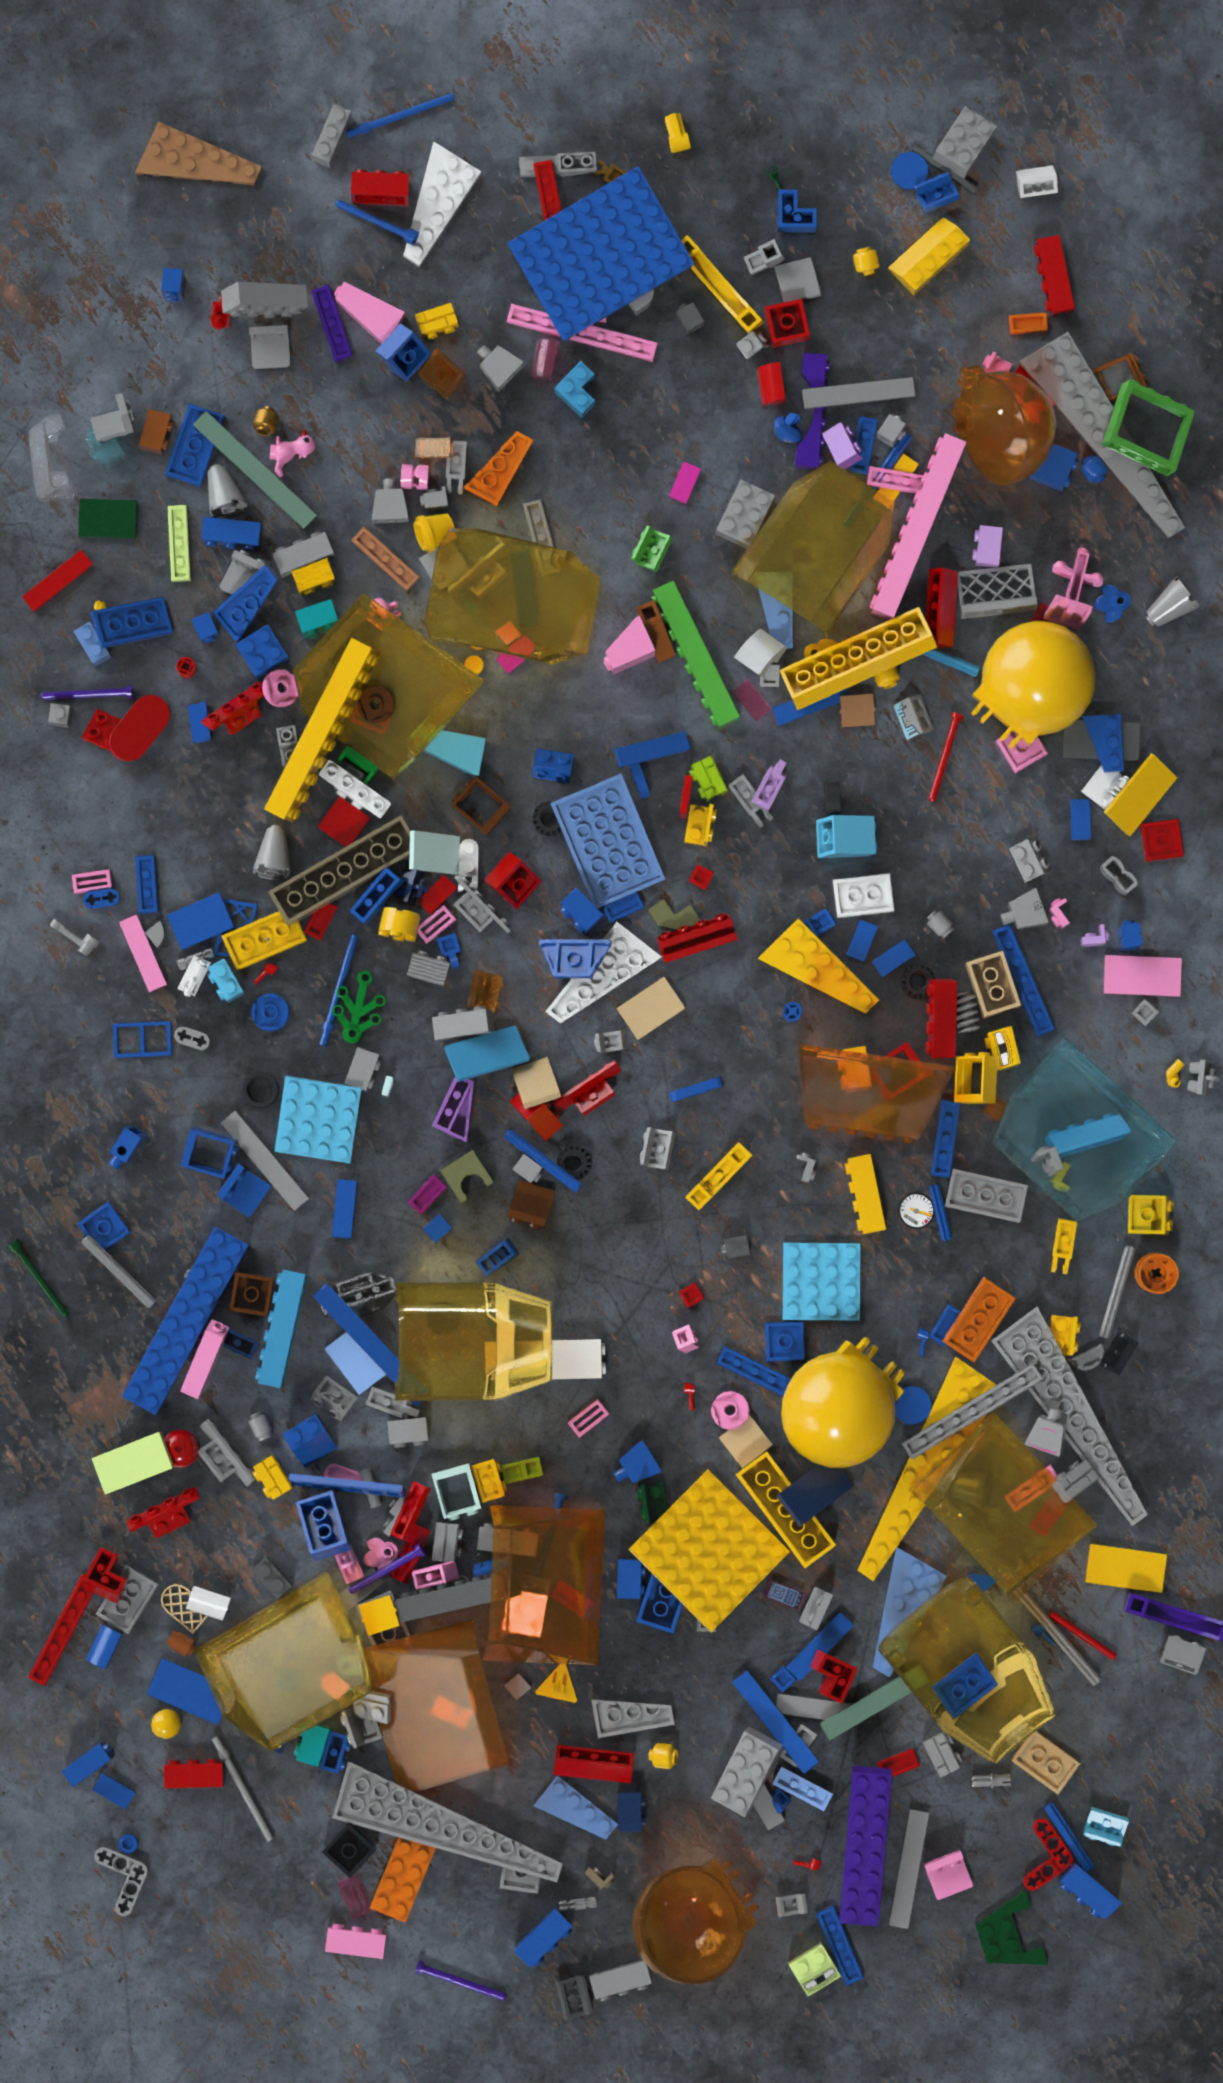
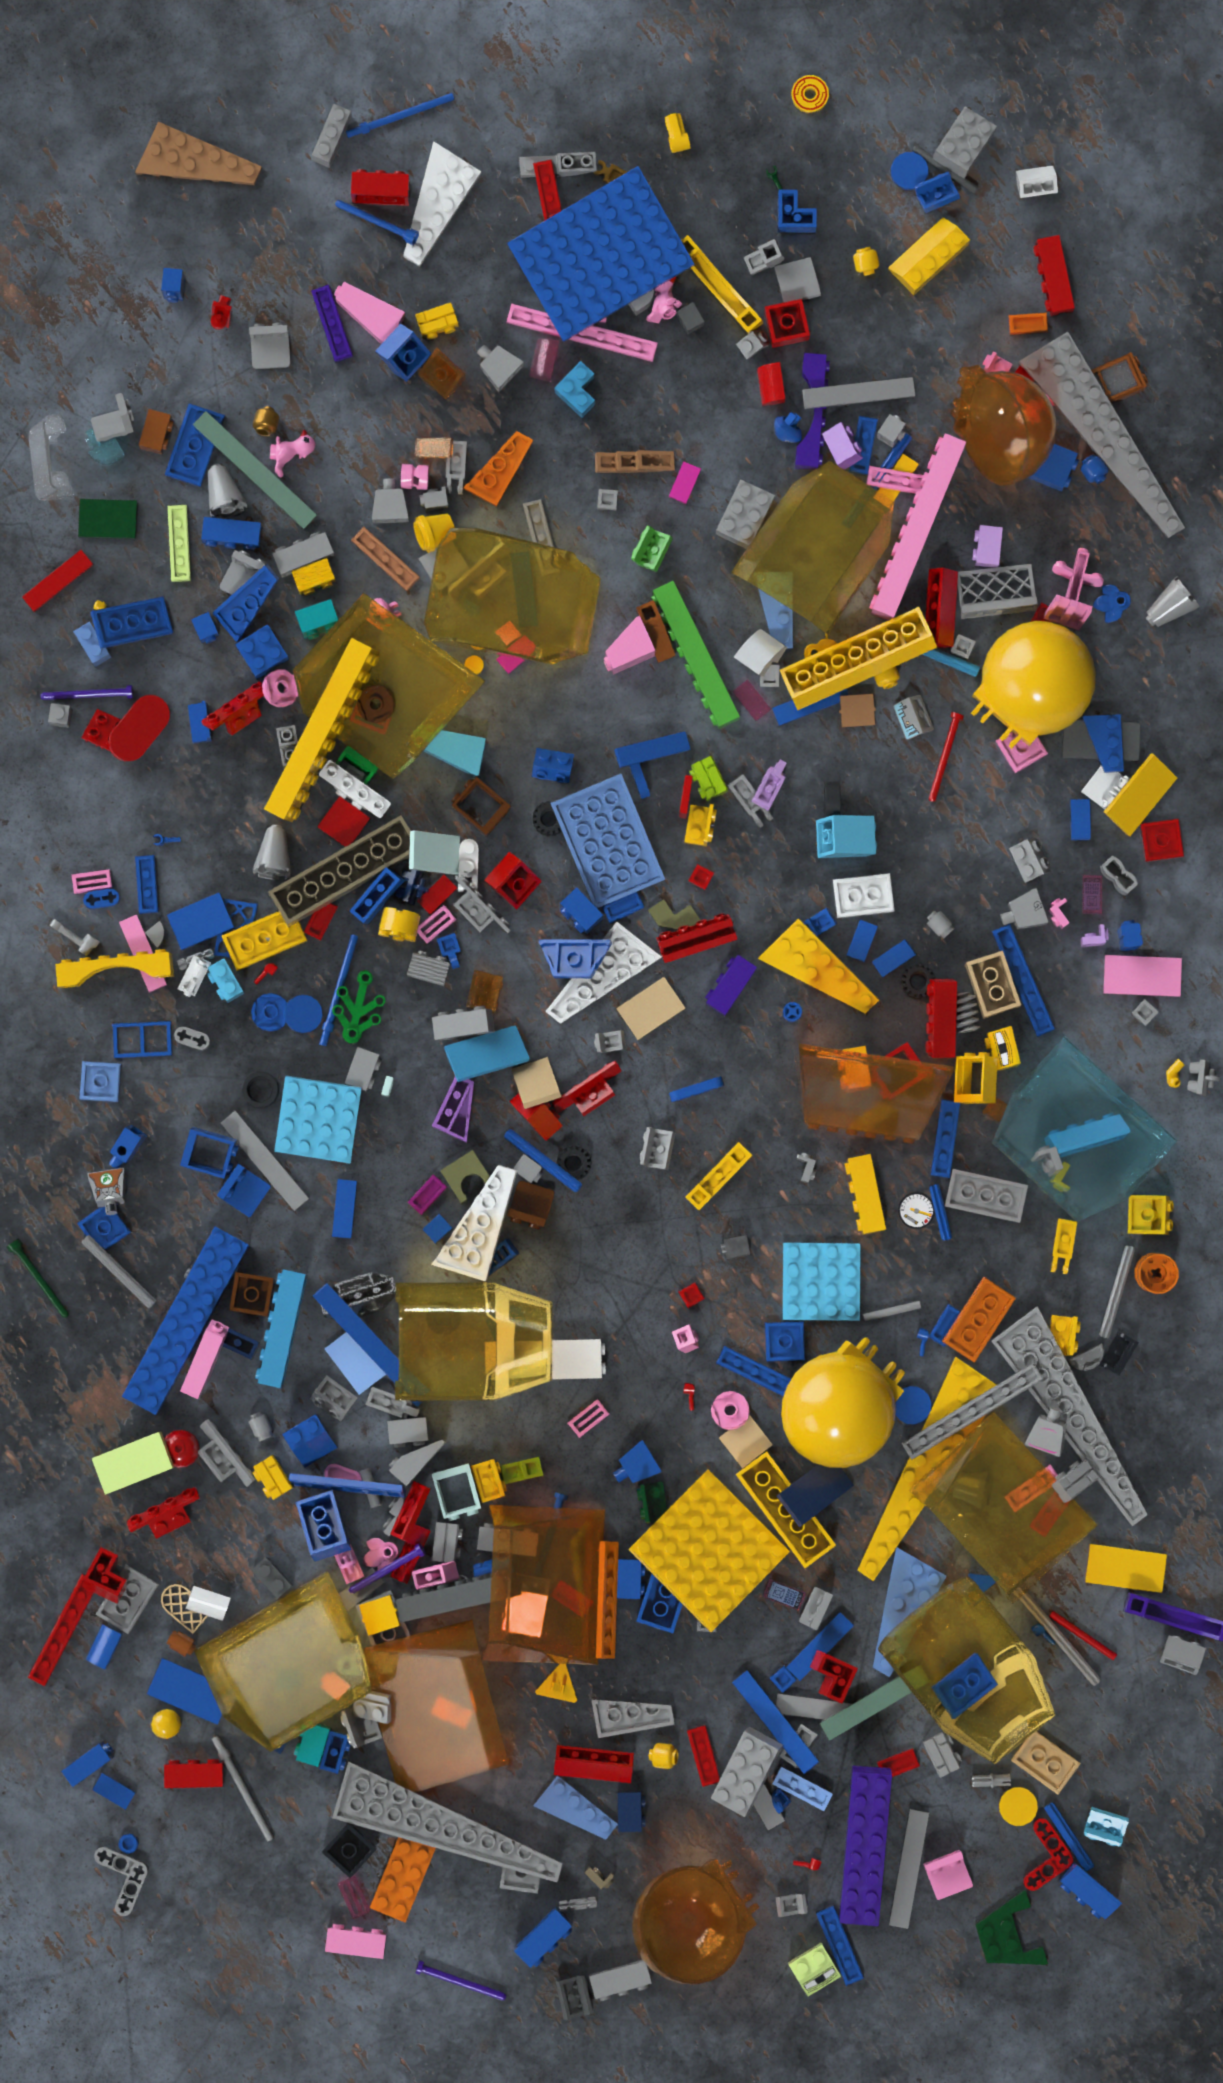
red wheel [176,657,197,679] -> none
light grey brick [221,282,308,319] -> none
light grey tile [504,1673,531,1700] -> none
bright green window [1102,380,1195,476] -> none
none -> yellow arch [55,949,174,988]
none -> medium blue tile [80,1061,121,1102]
none -> torso [87,1168,126,1215]
none -> blue hand [153,834,181,846]
none -> blue tile [284,995,322,1033]
none -> light grey slope [389,1440,446,1486]
none -> white wing [431,1165,518,1281]
none -> medium nougat slope [595,450,675,473]
none -> orange plate [596,1541,619,1659]
none -> light grey plate [597,489,618,511]
none -> bright pink animal [646,277,682,324]
none -> red tile [687,1725,720,1787]
none -> dark purple brick [705,955,757,1017]
none -> yellow tile [791,75,829,113]
none -> light grey bar [863,1301,921,1321]
none -> light grey plate [951,634,976,660]
none -> yellow tile [999,1787,1038,1826]
none -> clear pink tile [1082,875,1102,914]

